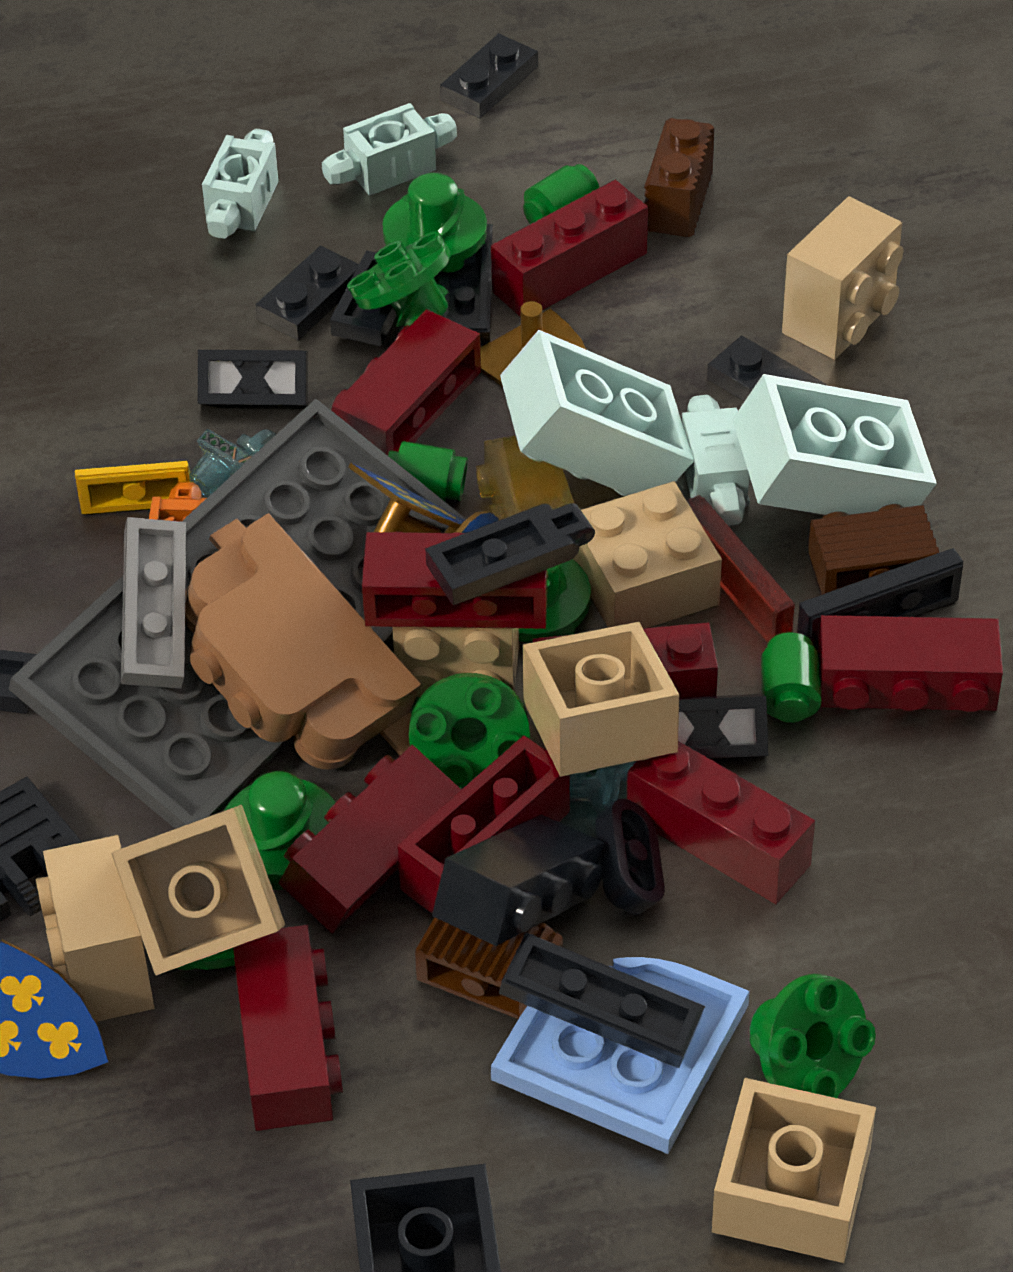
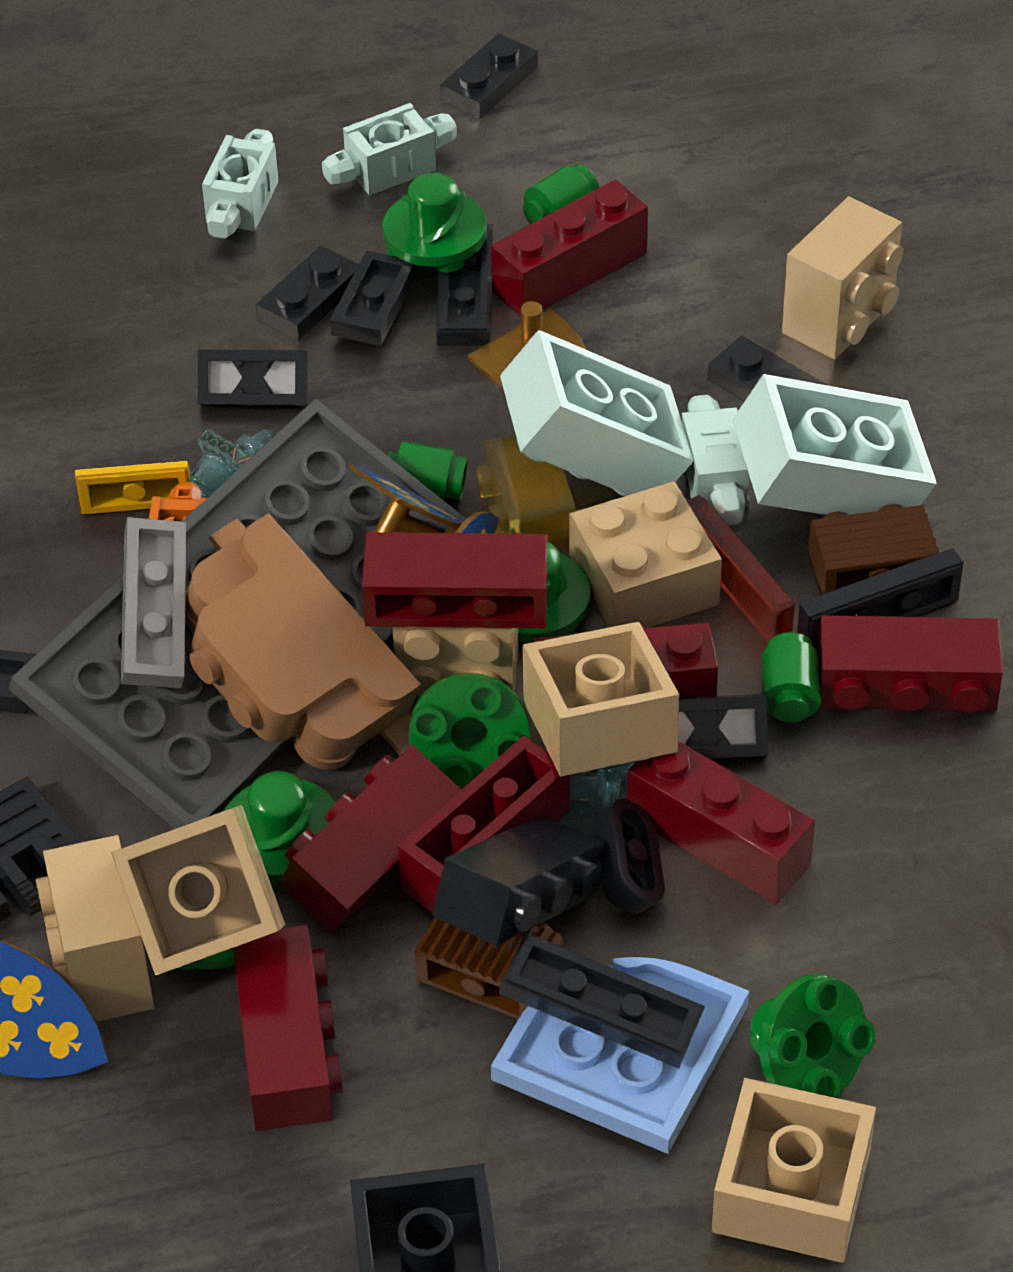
dark red brick [331,309,481,456] -> none
green plate [347,231,451,327] -> none
black hinge [425,503,595,606] -> none
reddish brown brick [644,118,715,237] -> none

